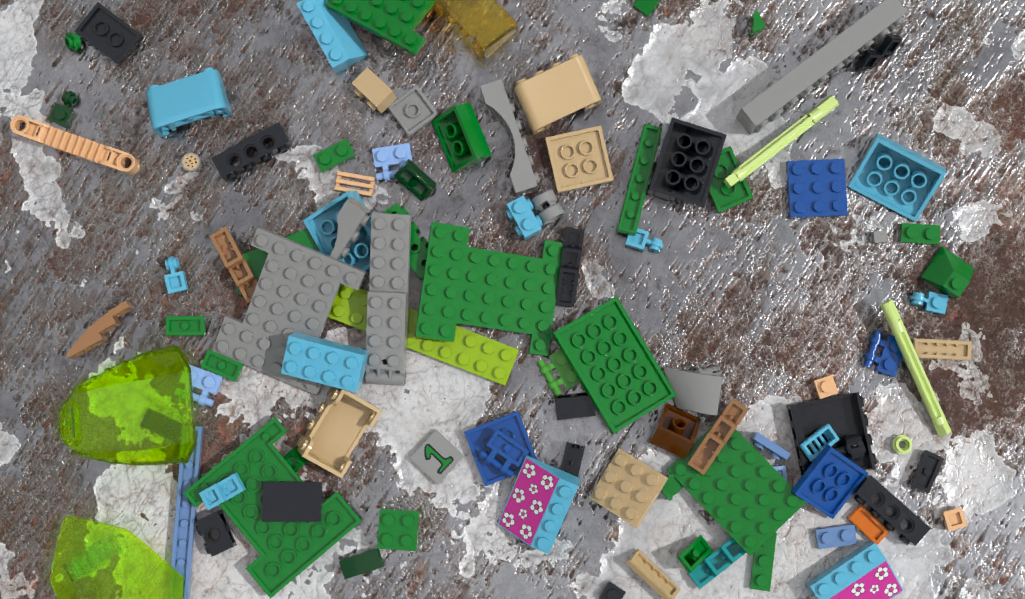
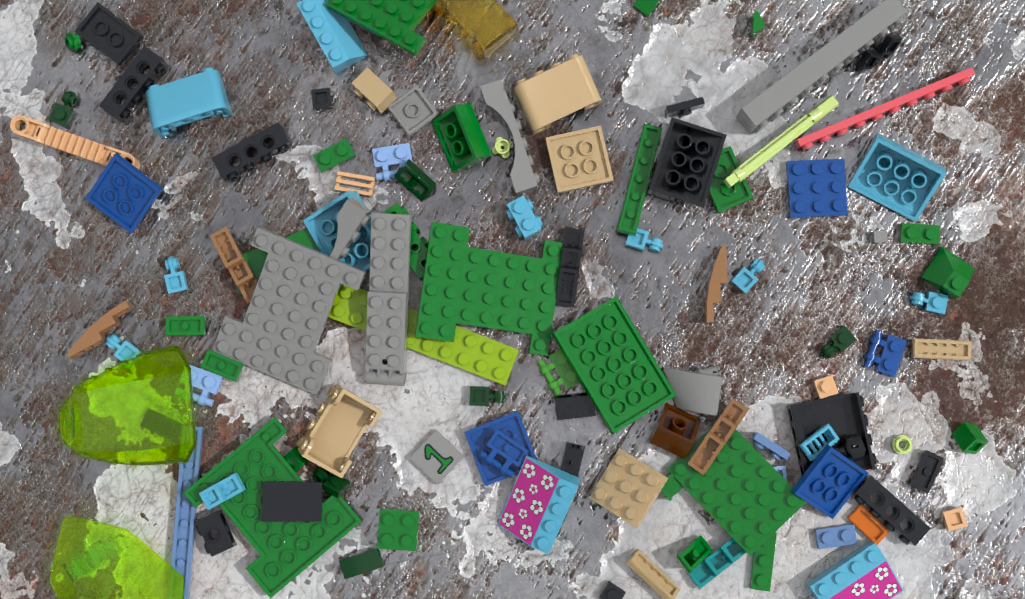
tile [181,152,202,172] -> none
medium azure brick [281,332,369,393] -> none
light grey wheel [531,190,565,225] -> none
yellowish green piece [880,299,951,437] -> none
none -> blue plate [85,153,163,234]
none -> black brick [99,46,167,123]
none -> medium azure plate [105,333,142,367]
none -> black plate [311,88,333,110]
none -> dark green plate [312,467,350,498]
none -> dark green plate [469,386,507,406]
none -> yellowish green plate [492,137,513,159]
none -> black plate [664,97,705,118]
none -> medium nougat slope [704,245,728,324]
none -> medium azure plate [731,259,765,294]
none -> coral plate [793,67,975,150]
none -> dark green plate [820,325,857,359]
none -> green panel [952,422,988,454]

